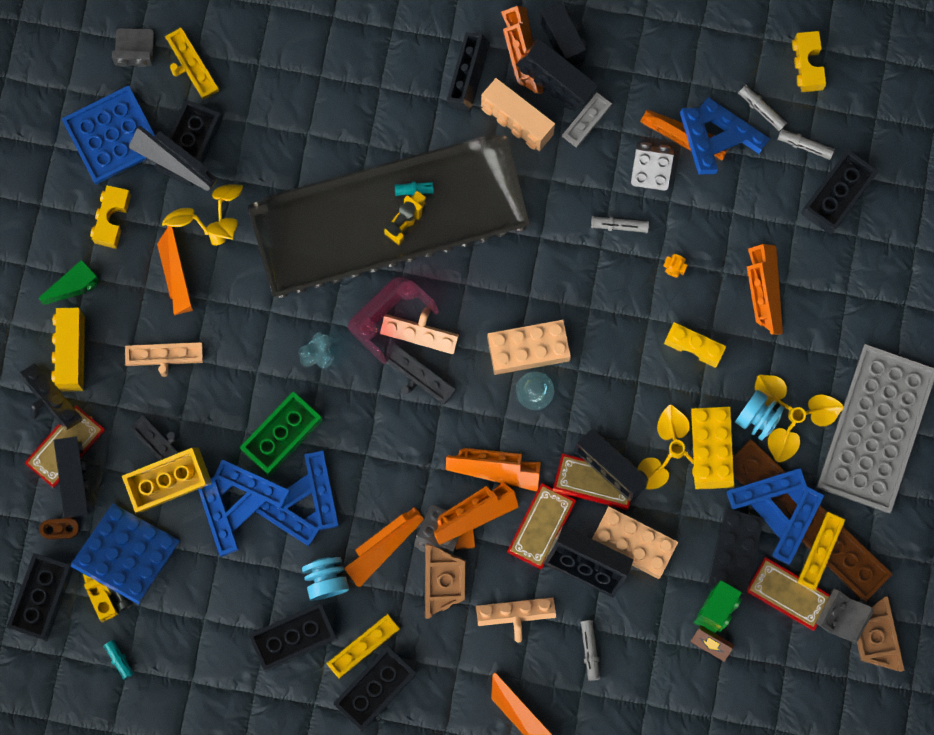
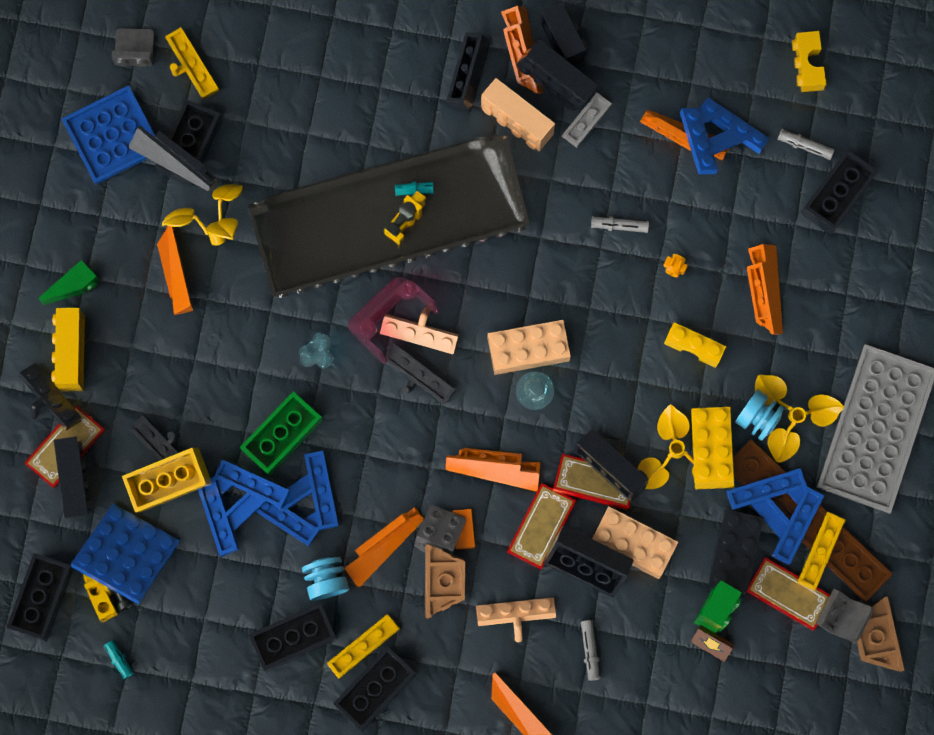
reddish brown plate [39,518,80,540] -> none
yellow arch [90,185,131,249] -> none
light nougat plate [125,343,203,377] -> none
orange wedge [434,482,518,545] -> none
bracket [631,142,674,191] -> none
light grey pin [738,85,787,131] -> none

